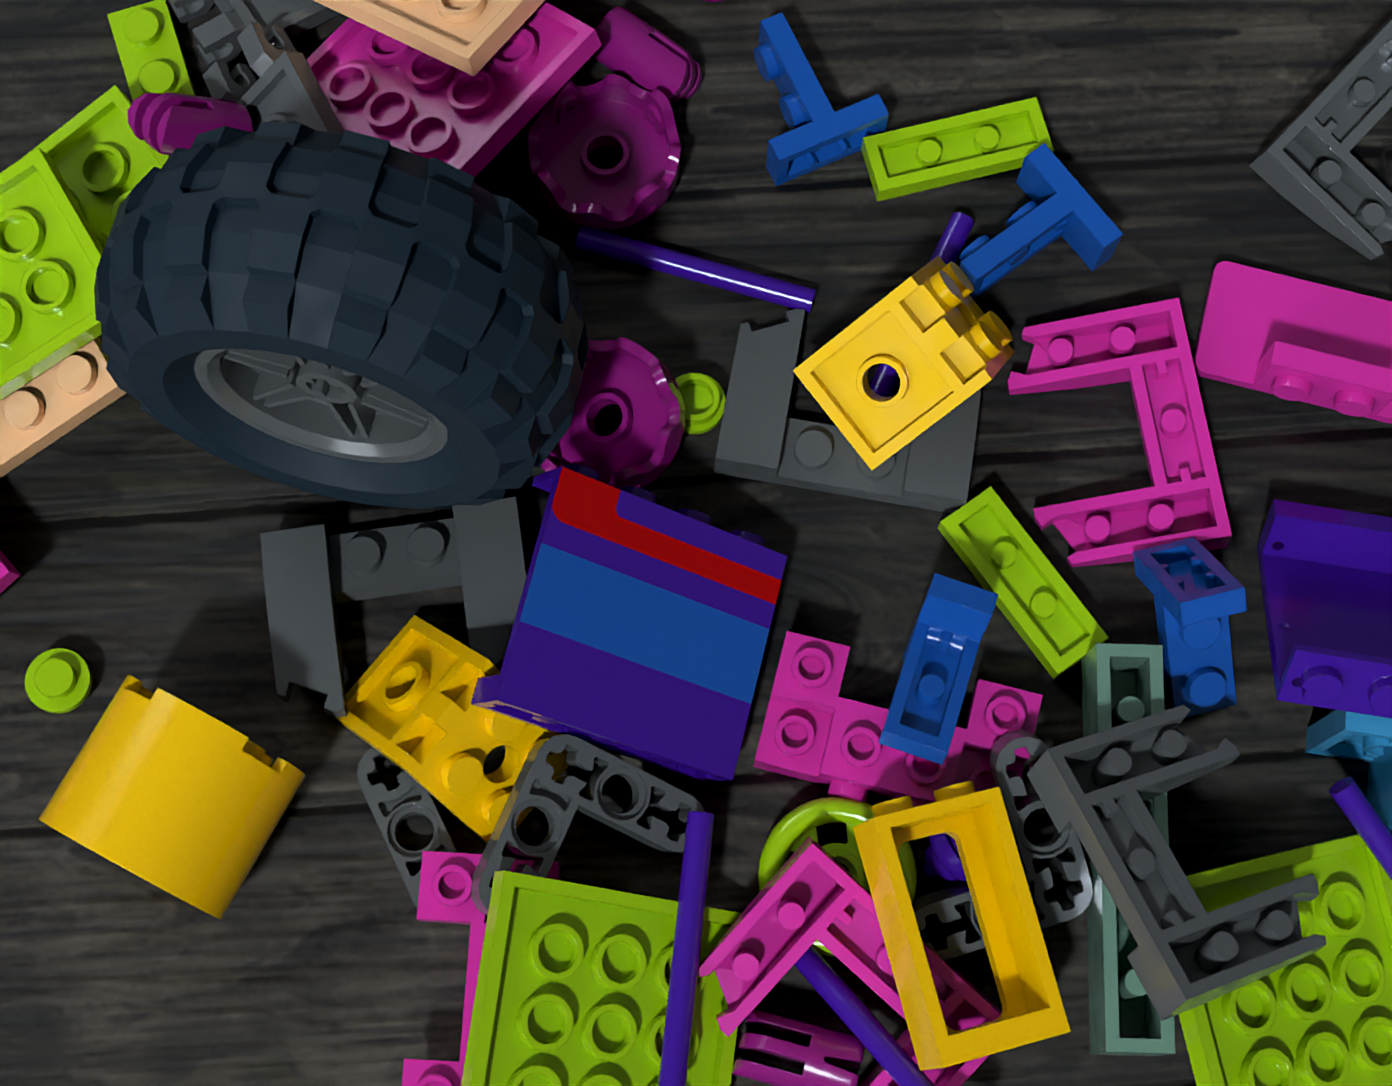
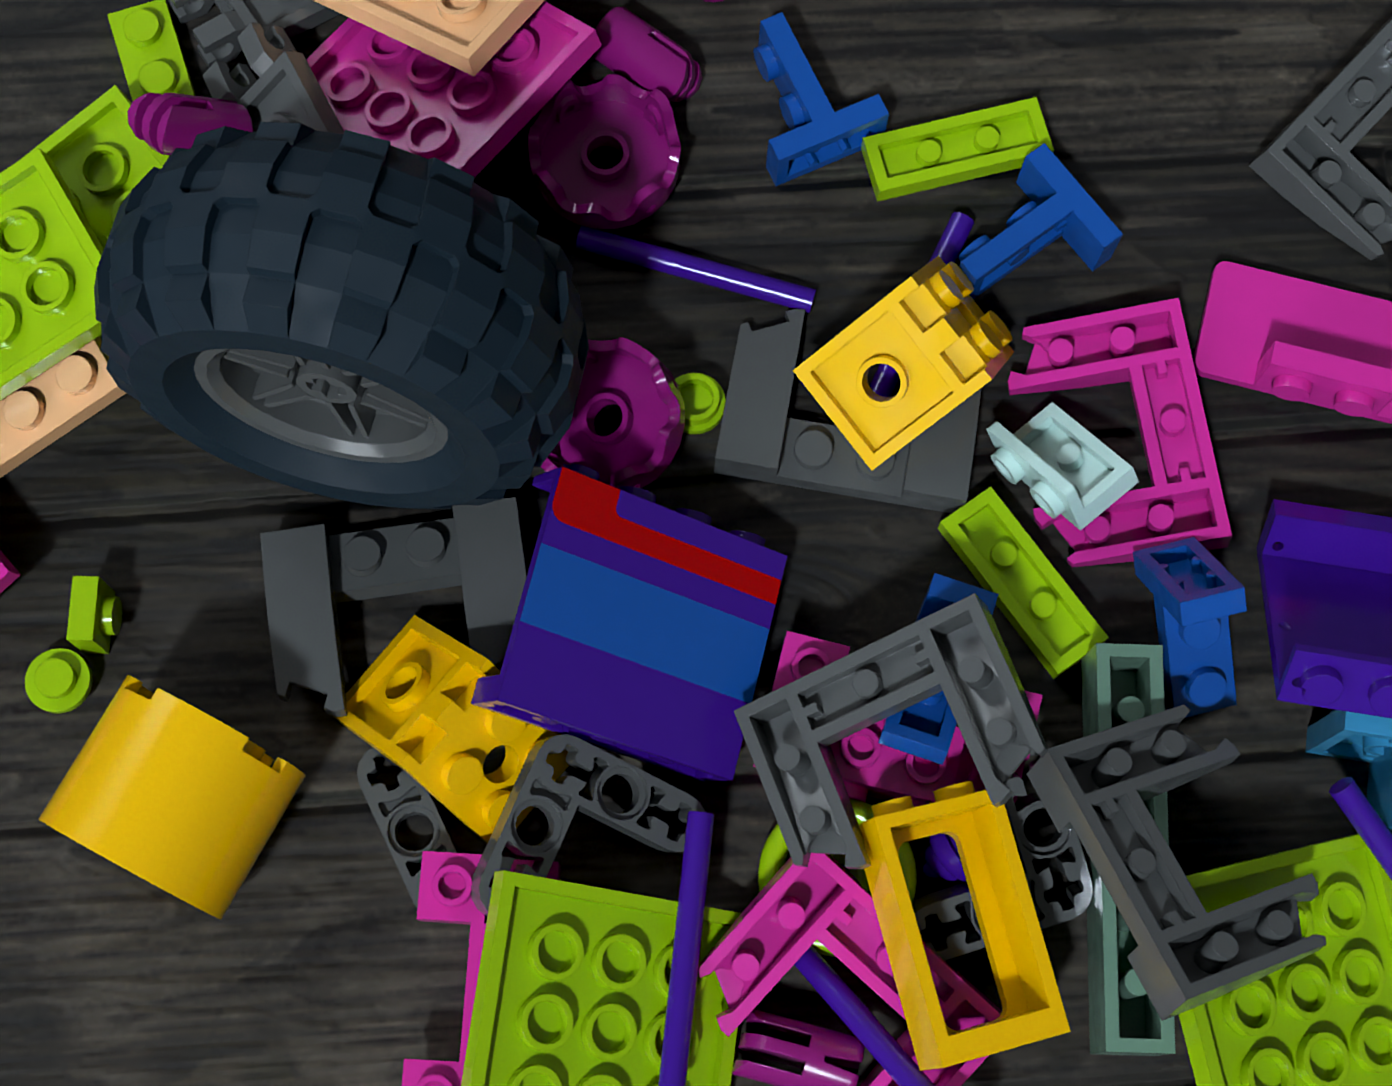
none -> lime plate [66,576,122,654]
none -> dark grey wedge [734,593,1048,870]
none -> light aqua bracket [986,402,1139,531]

